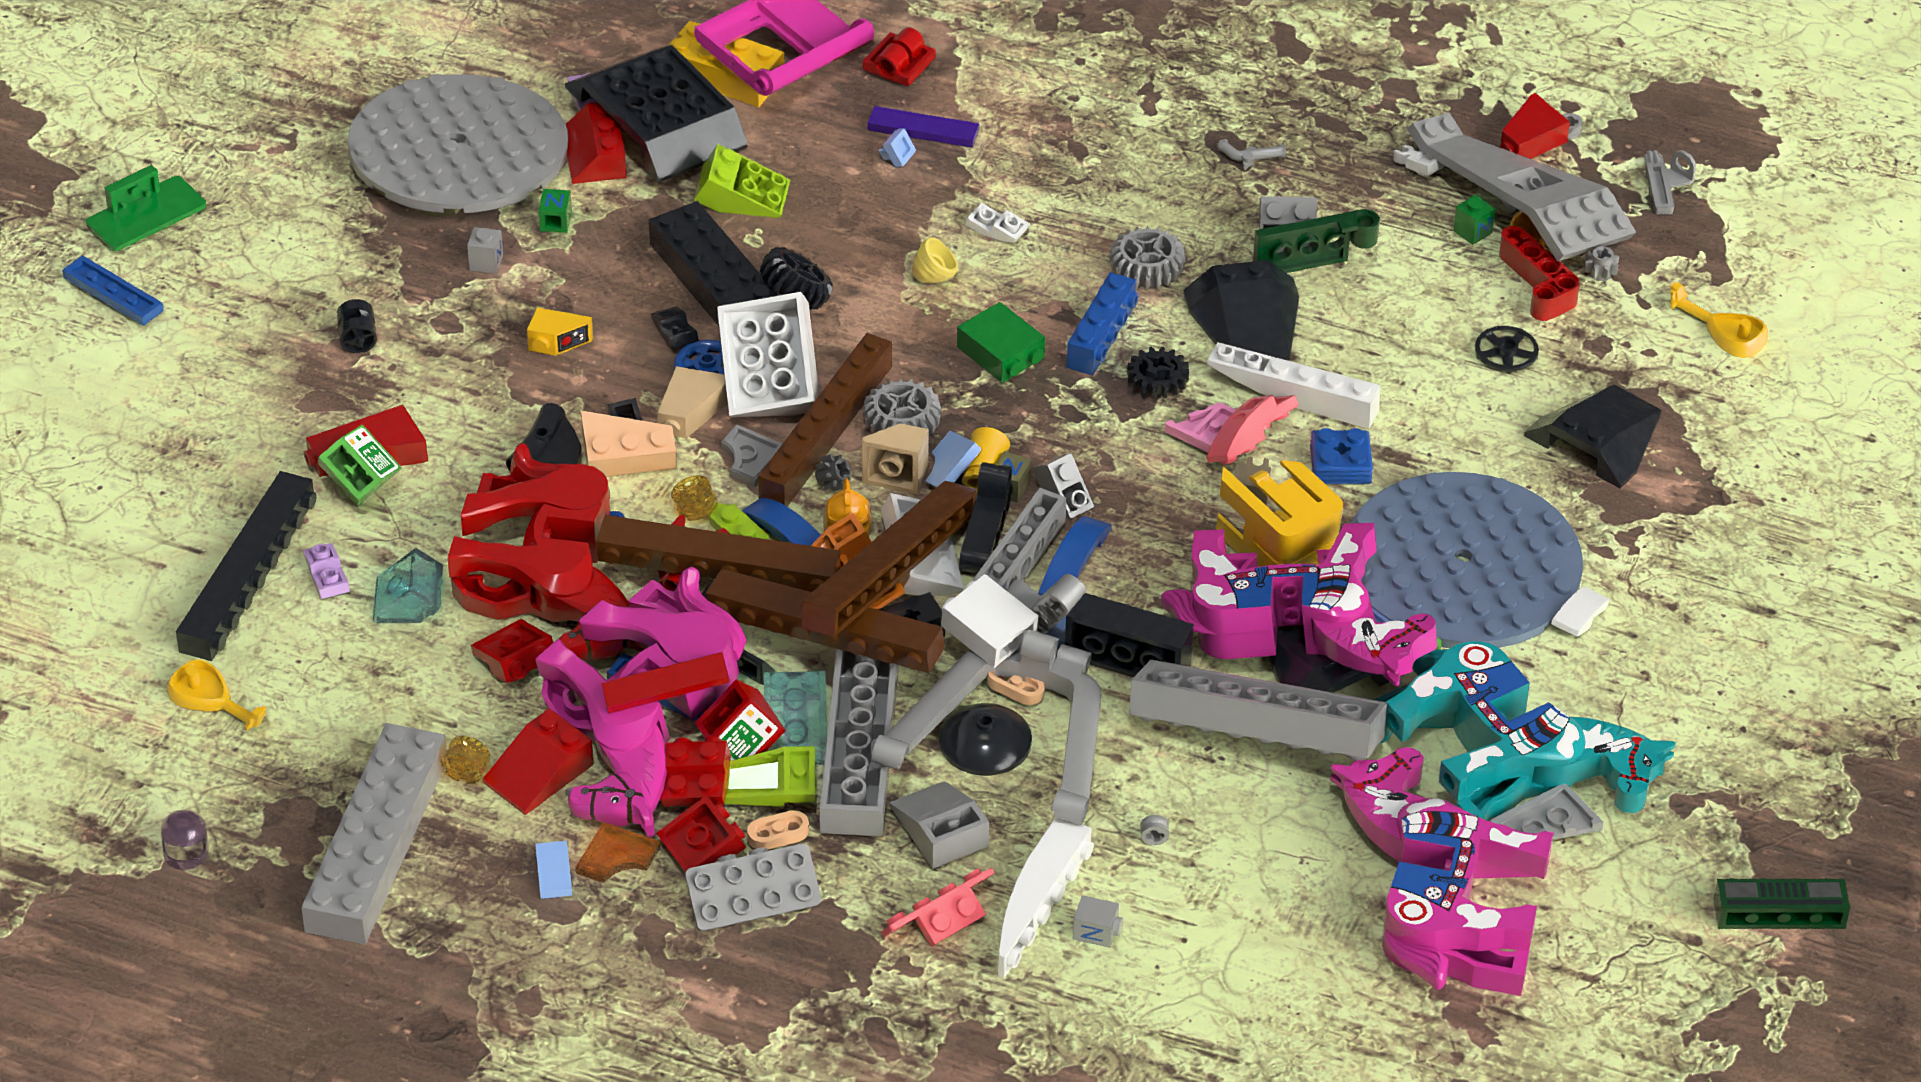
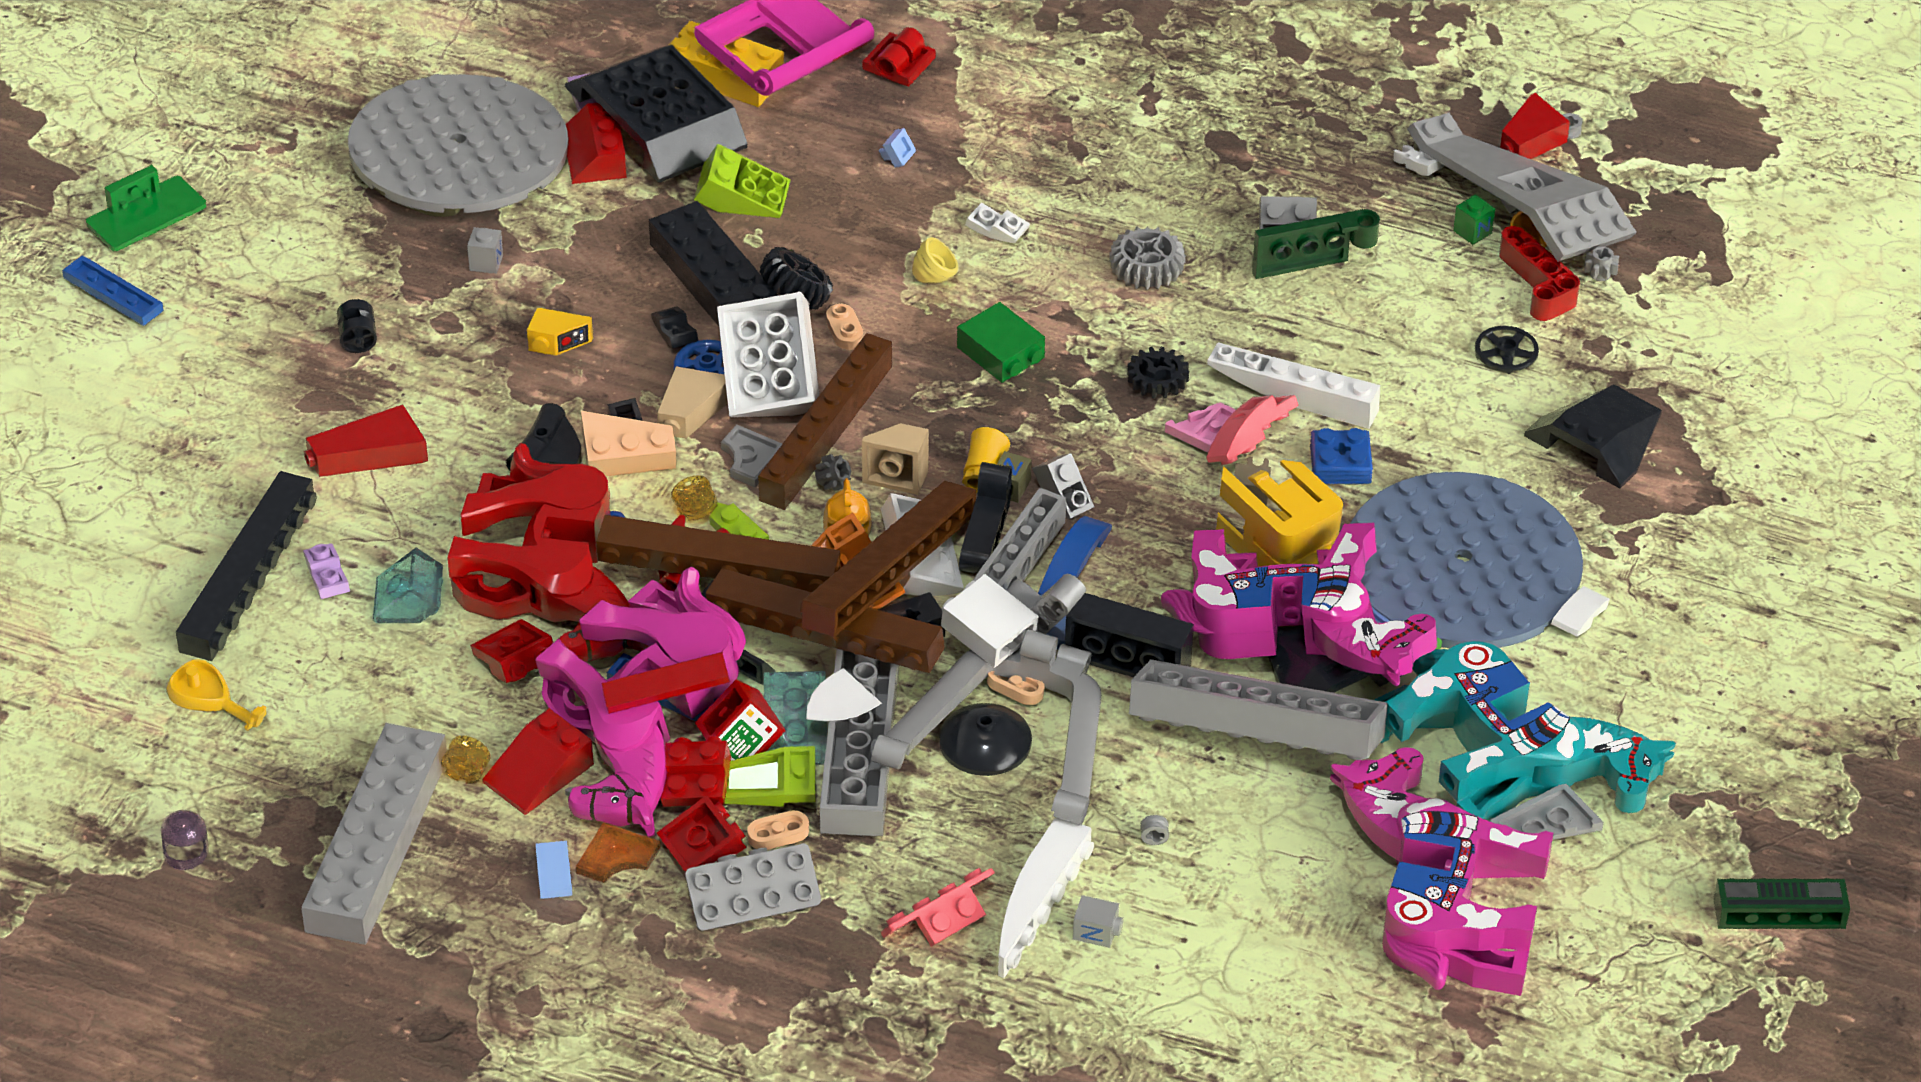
bright green slope [318,425,402,507] -> none
green brick [538,189,572,233] -> none
blue slope [741,498,821,546] -> none
light grey gear [863,378,941,435] -> none
dark purple tile [867,106,979,148] -> none
light grey slope [889,781,989,869] -> none
light blue tile [926,431,981,489] -> none
blue brick [1067,272,1139,376] -> none
black wedge [1183,260,1300,361] -> none
light grey piece [1217,139,1286,171] -> none
light grey piece [1644,150,1696,215] -> none
yellow piece [1670,281,1768,358] -> none
none -> white sticker [806,668,882,721]
none -> light nougat plate [826,304,863,350]

